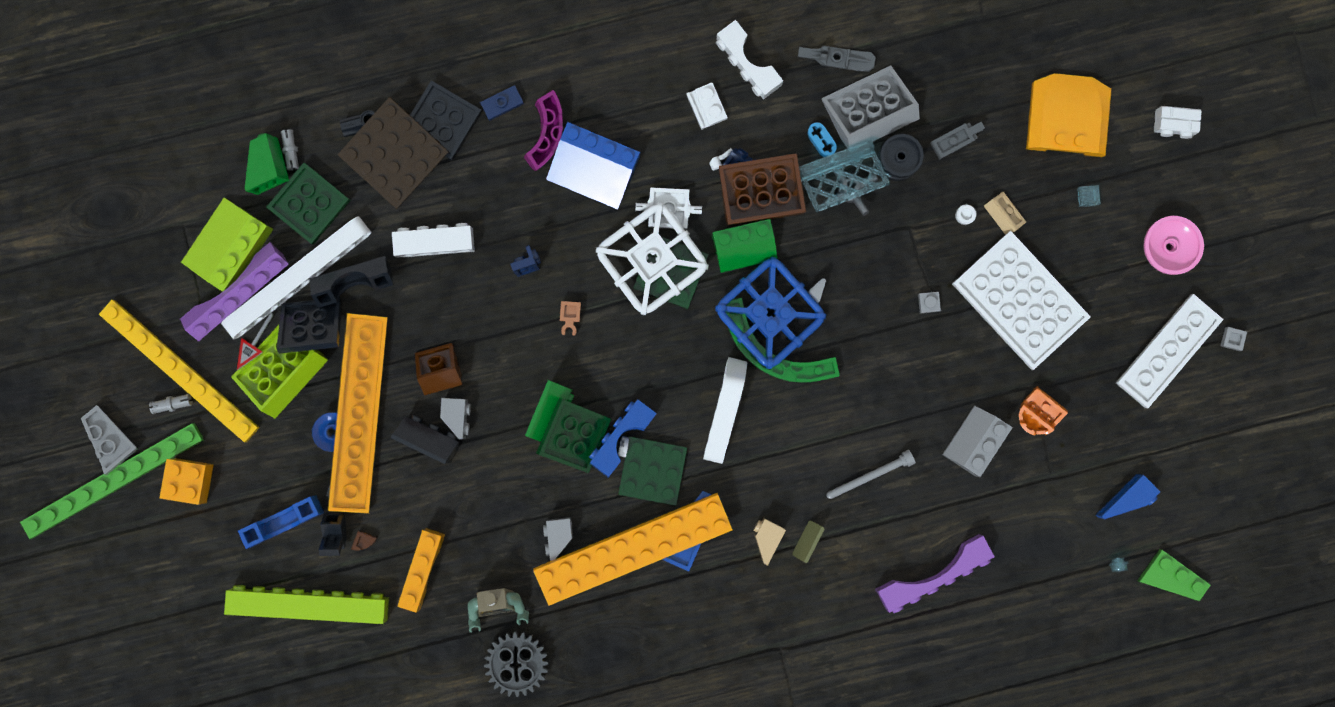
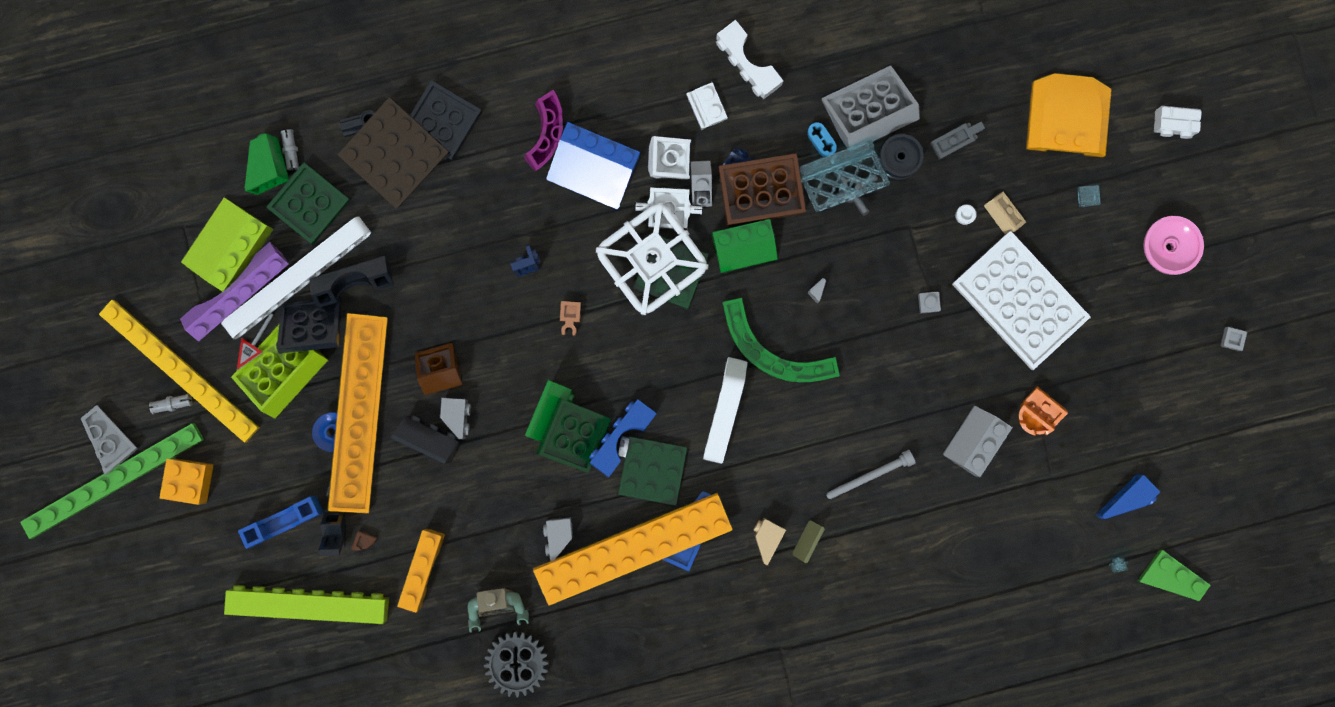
white brick [392,223,475,258] -> none
dark blue plate [480,85,524,121] -> none
white hand [710,148,733,171] -> none
blue plate [715,257,826,369] -> none
dark grey piece [798,46,876,72] -> none
medium lavender arch [875,534,994,613] -> none
white plate [1116,294,1223,408] -> none
none -> white slope [648,136,691,179]
none -> light grey slope [691,161,712,207]

